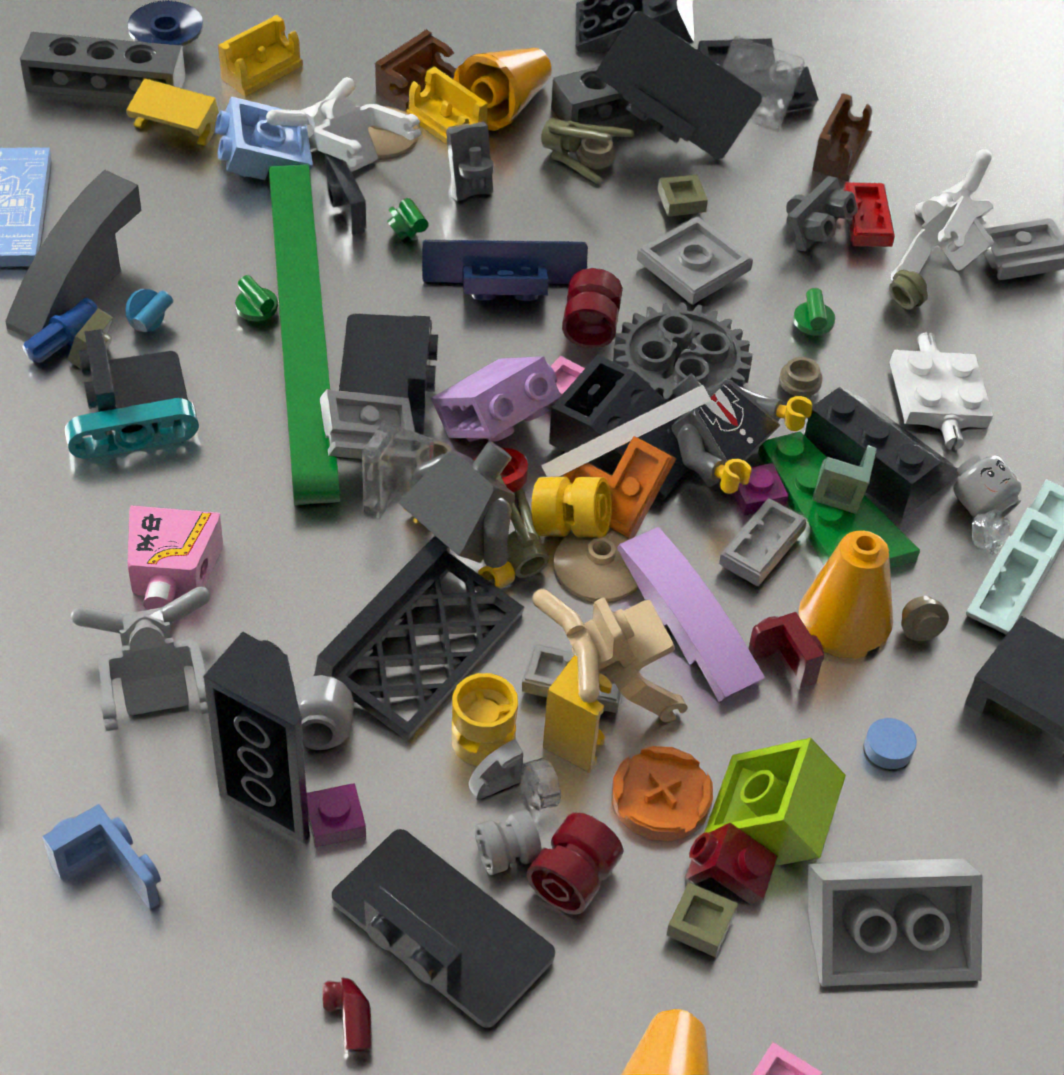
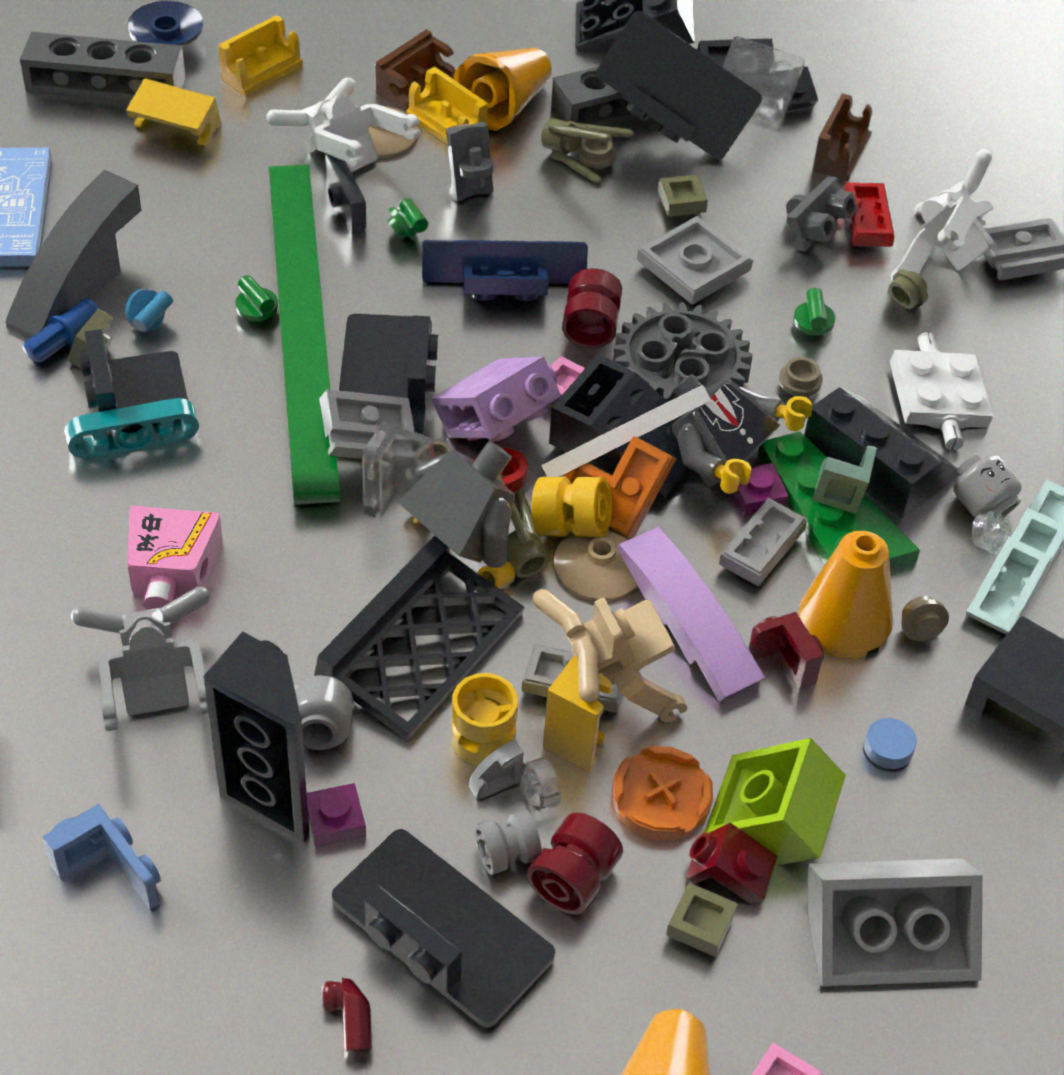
light blue plate [215,97,313,180] -> none

